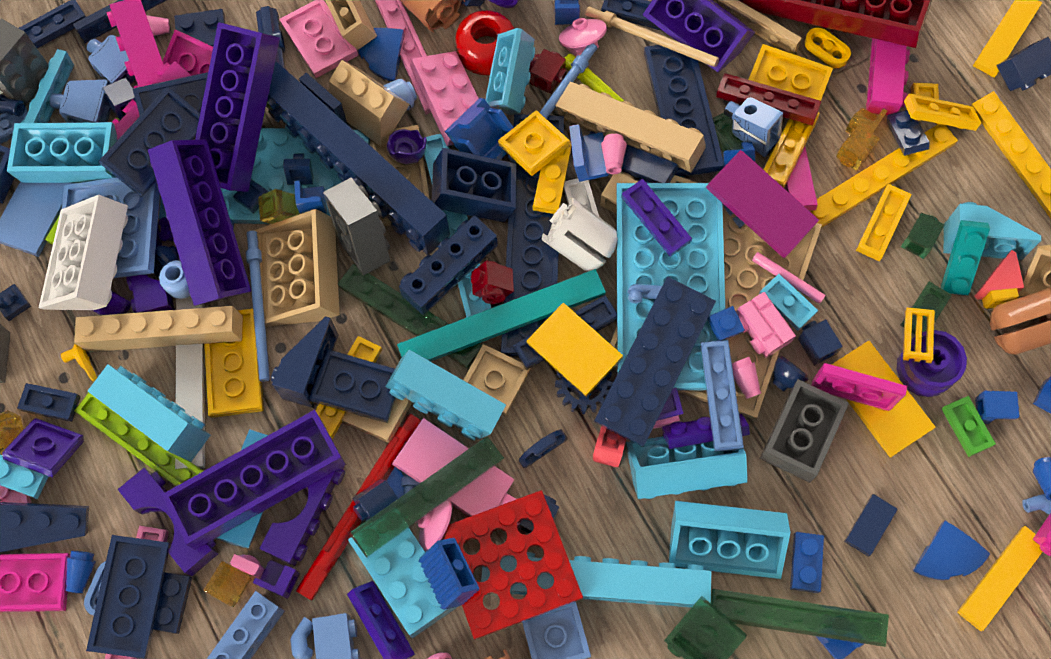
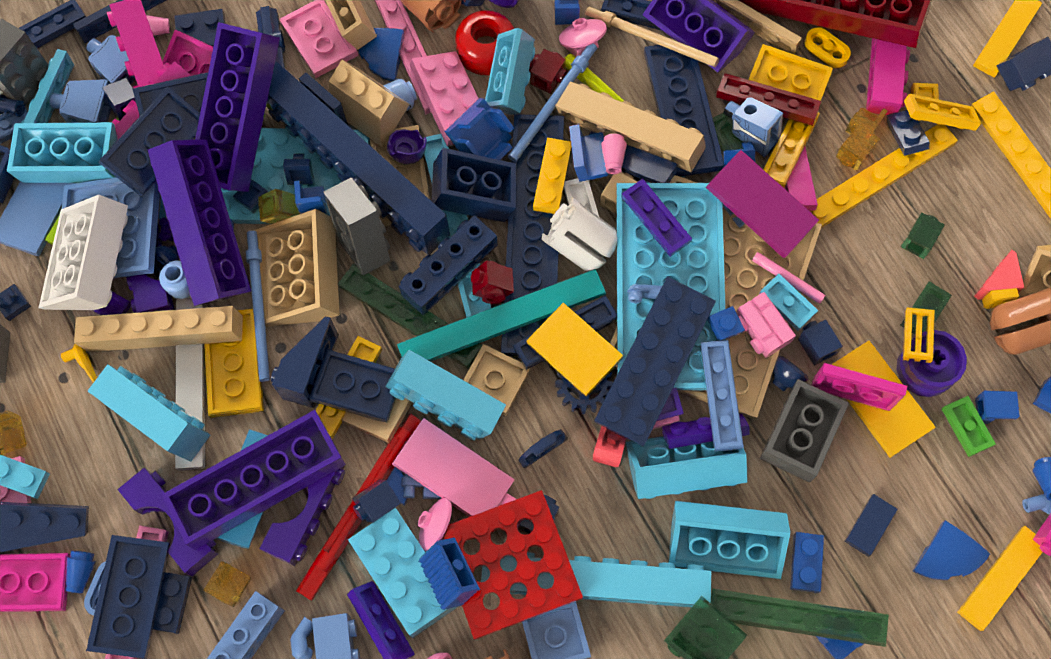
dark purple tile [2,418,84,478] -> none
dark blue plate [17,383,81,422] -> none
lime tile [74,392,203,486] -> none
bright pink tile [230,554,265,579] -> none
dark purple panel [253,560,301,599] -> none
clear green plate [350,436,504,558] -> none
yellow tile [498,110,570,176] -> none
bright pink cone [732,357,761,399] -> none
yellow plate [855,184,912,262] -> none
teal plate [941,220,990,295] -> none
medium azure slope [943,202,1042,261] -> none

